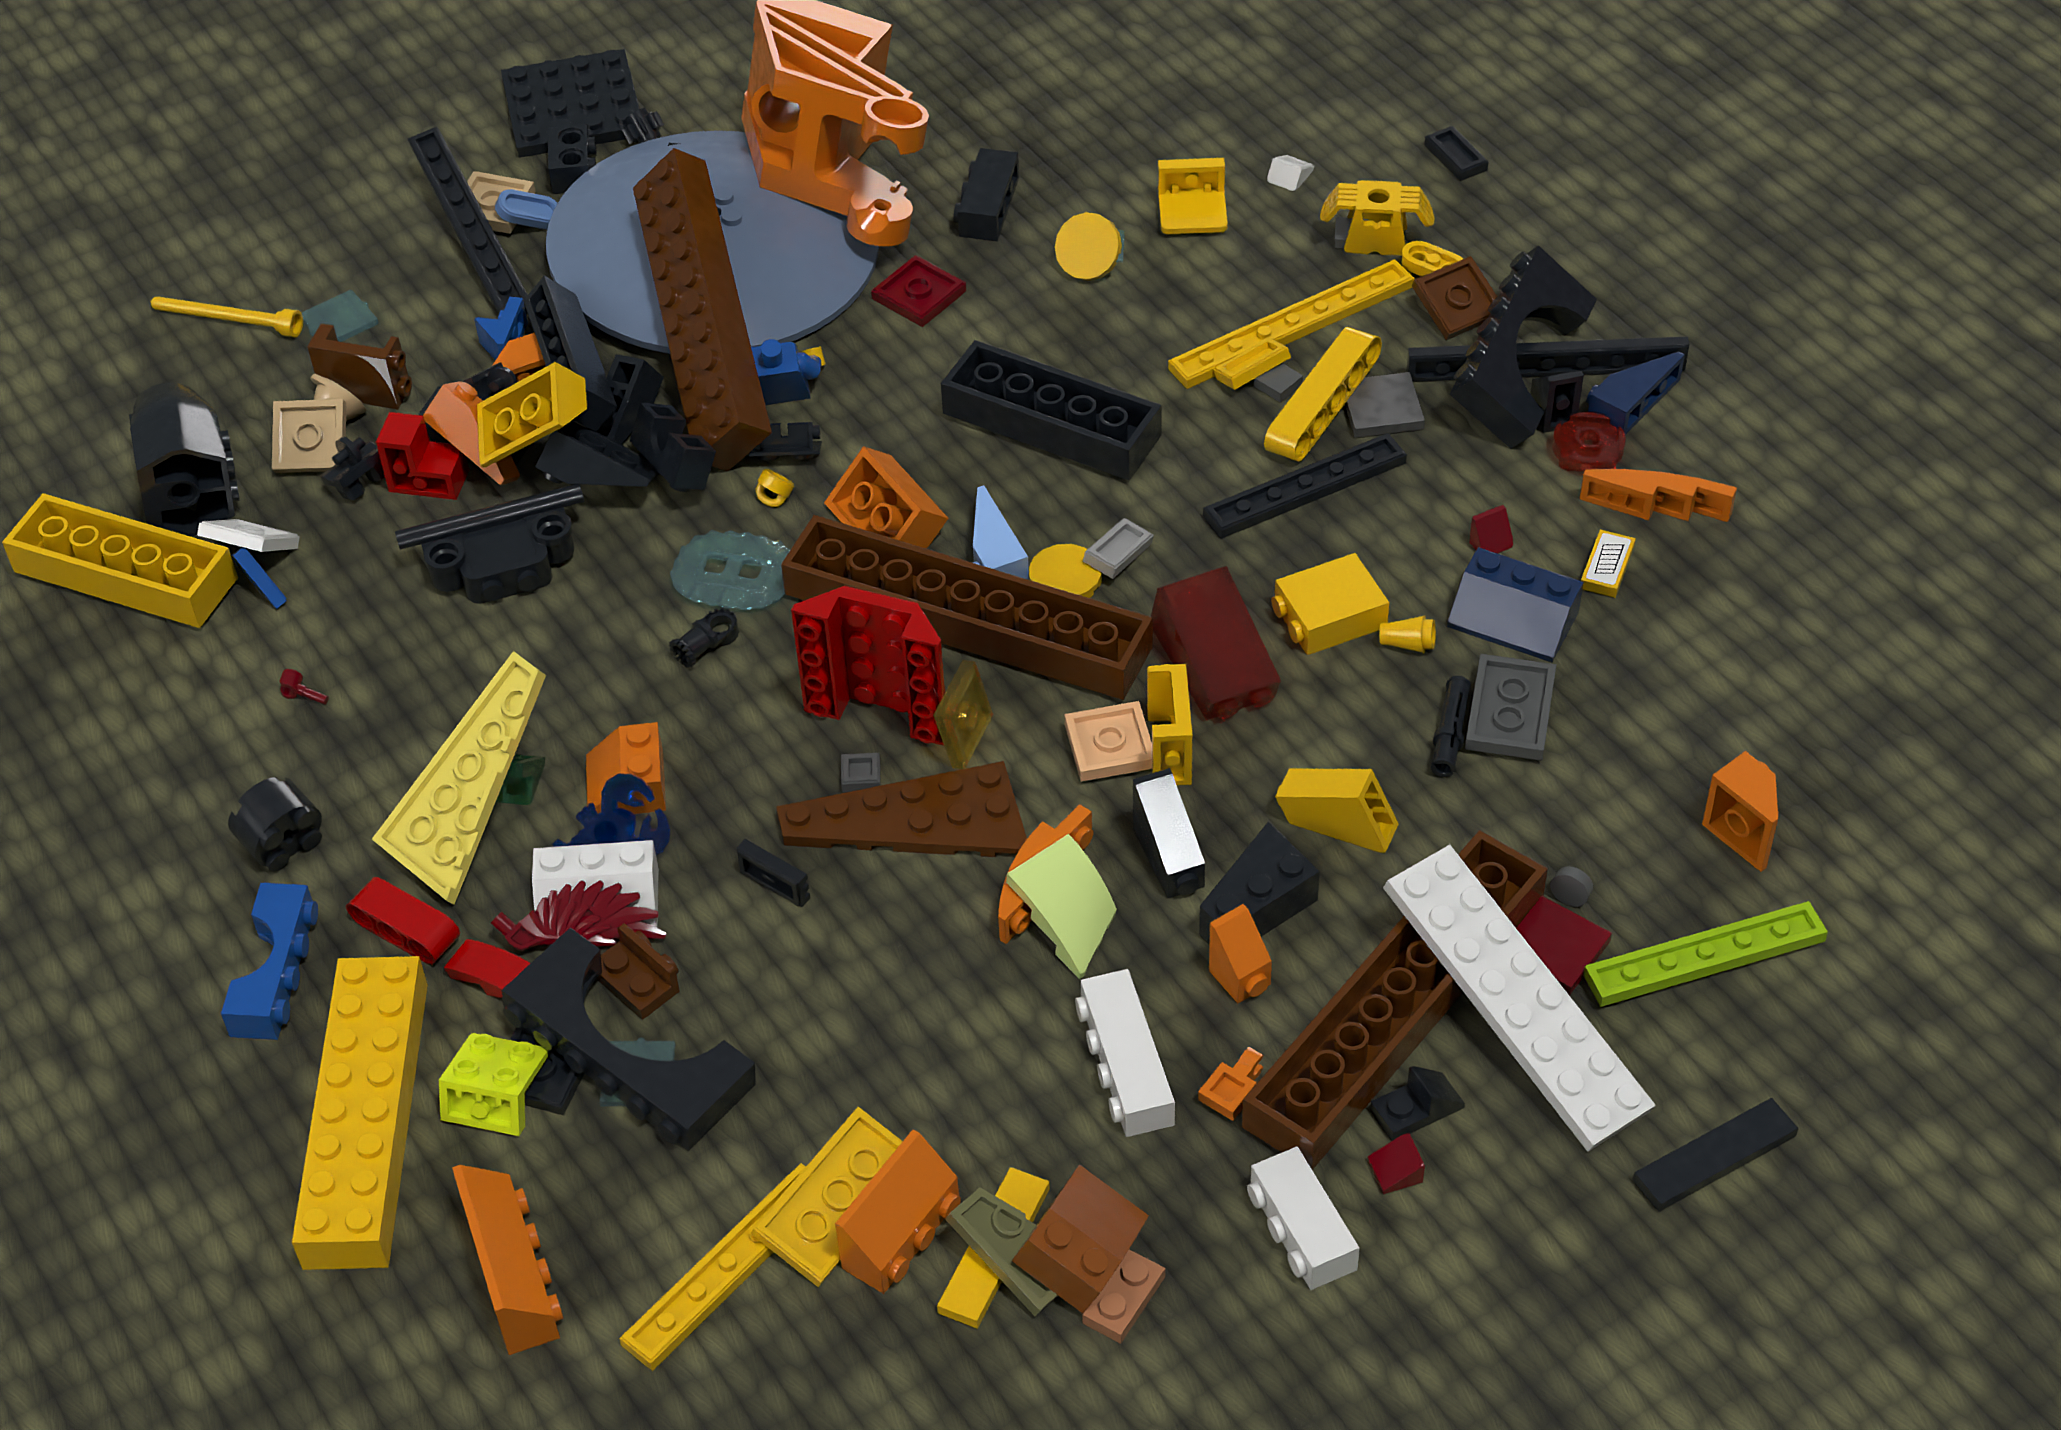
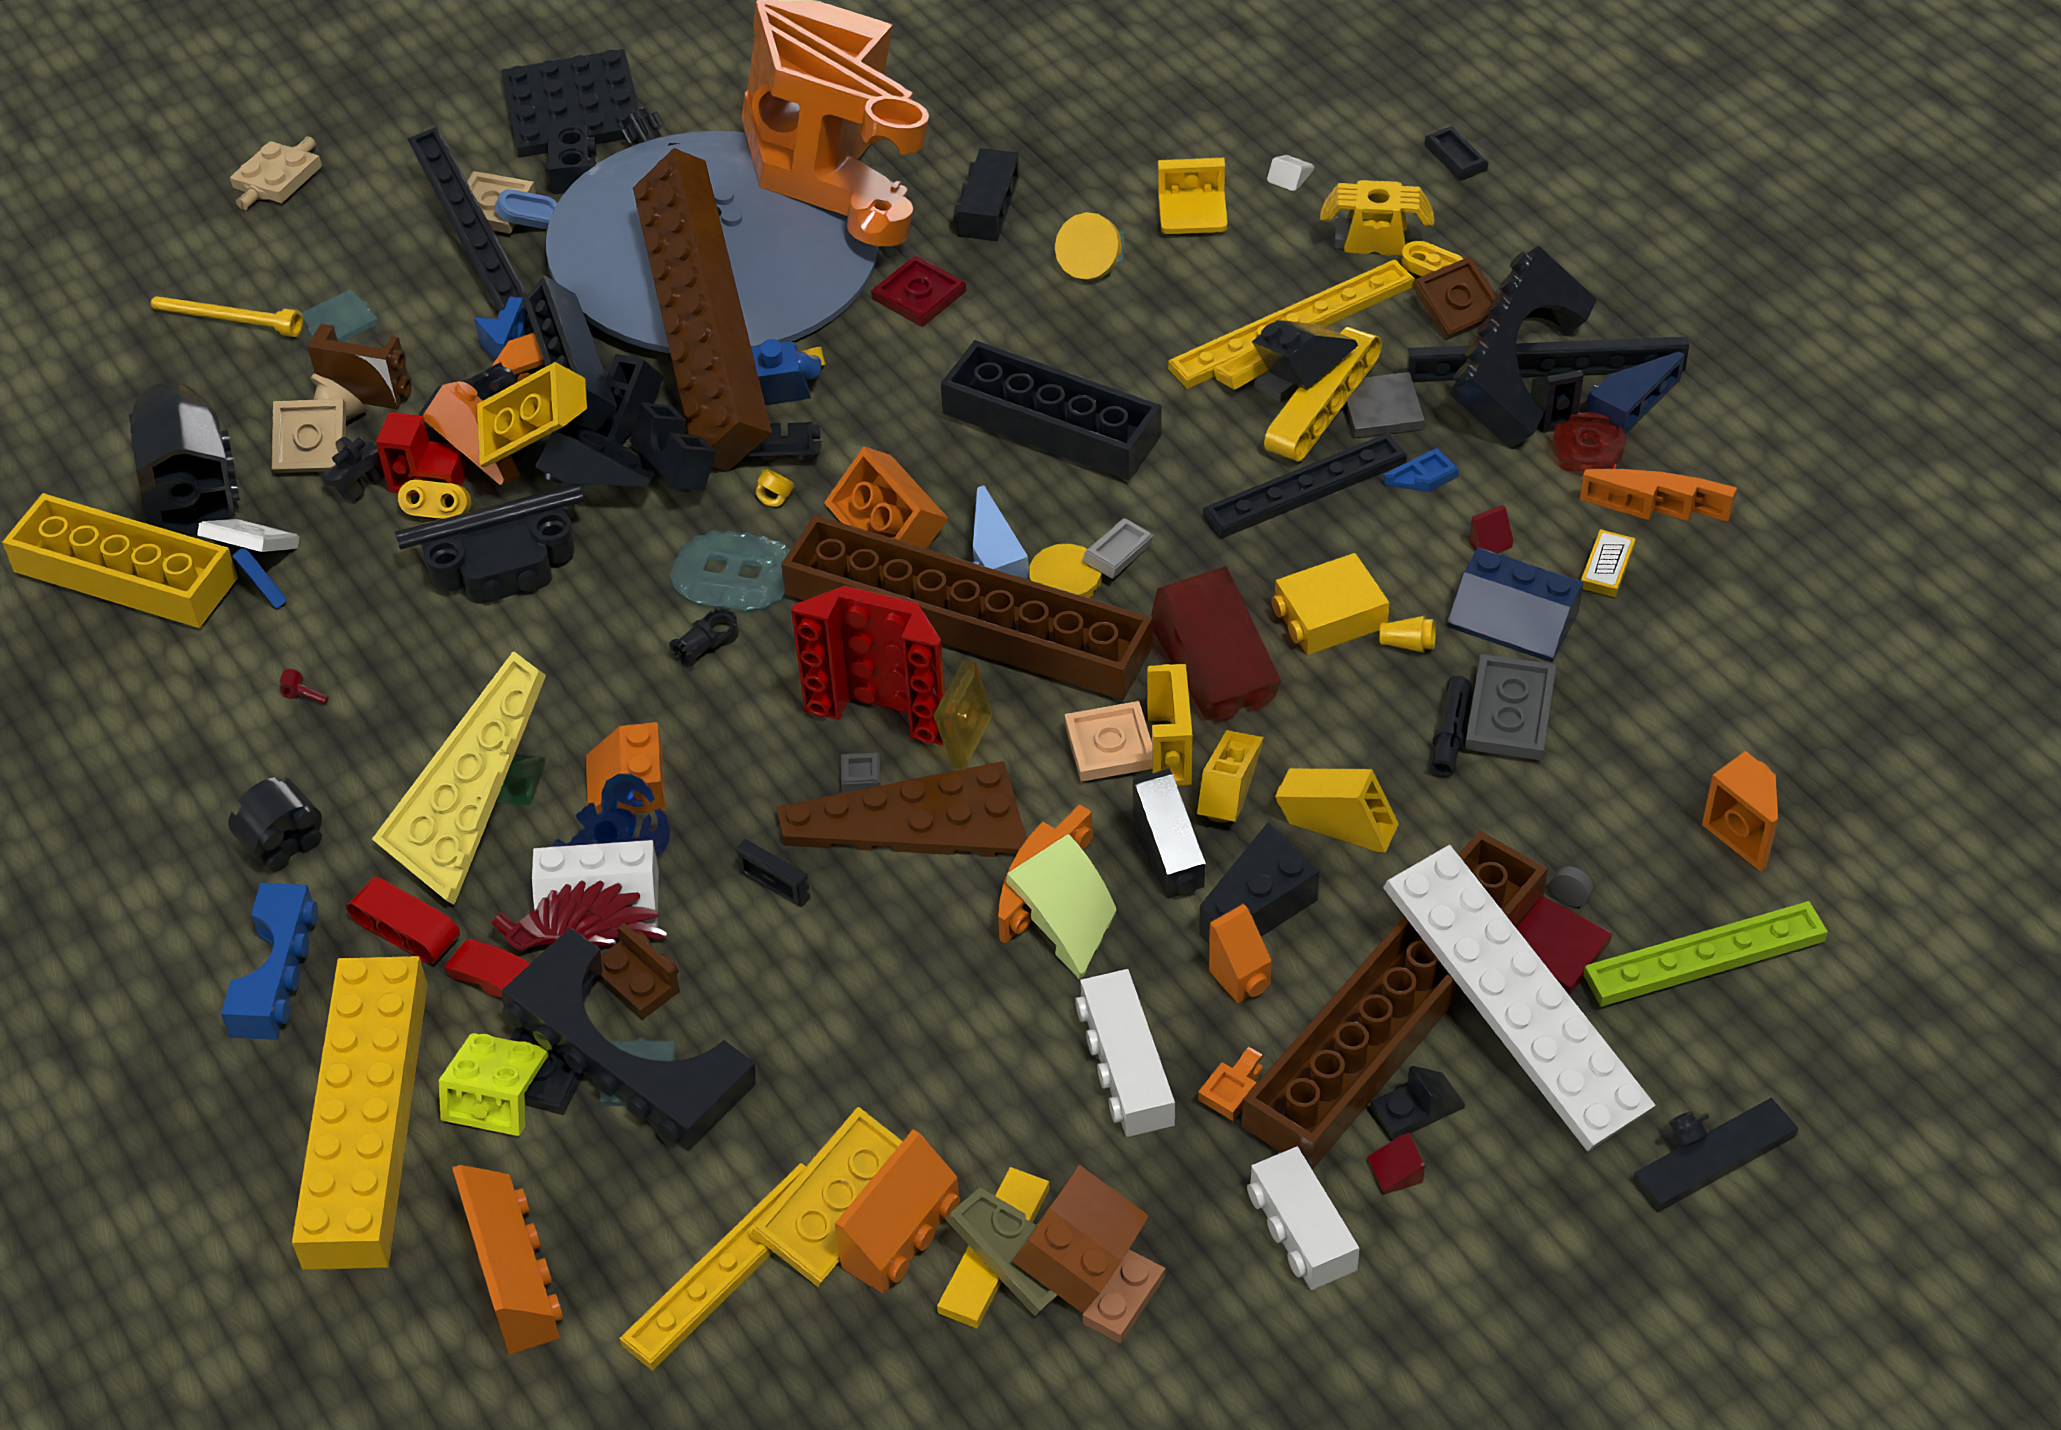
none -> tan plate [230,136,322,211]
none -> yellow plate [398,480,471,519]
none -> yellow slope [1197,730,1264,823]
none -> black slope [1252,320,1358,390]
none -> blue tile [1383,448,1459,492]
none -> black plate [1661,1111,1709,1147]

